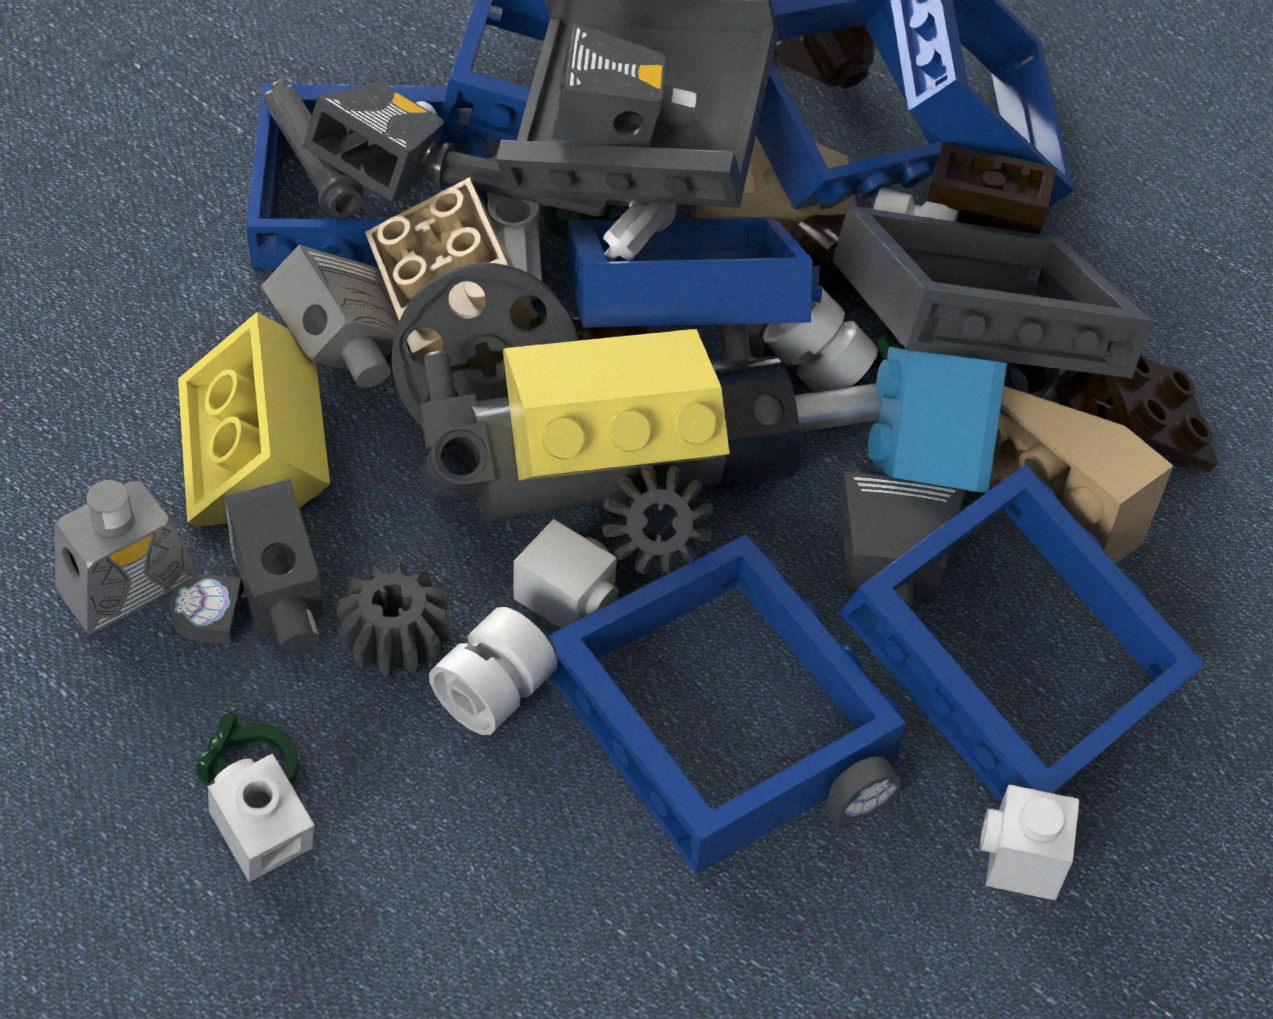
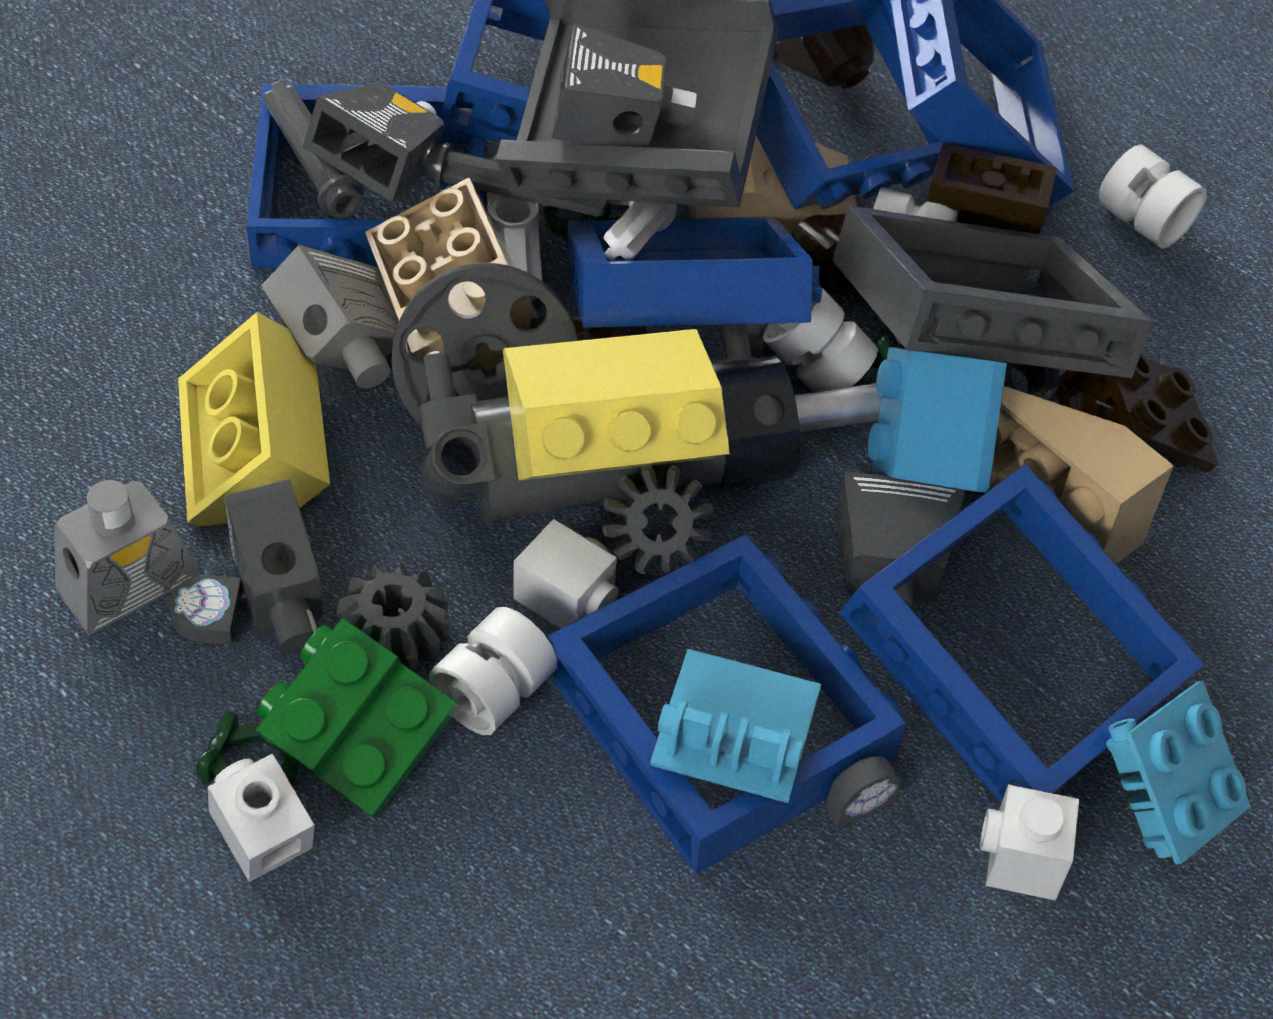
none -> green plate [256,618,459,820]
none -> medium azure hinge [650,649,821,803]
none -> white wheel [1098,144,1207,249]
none -> medium azure hinge [1106,681,1251,865]

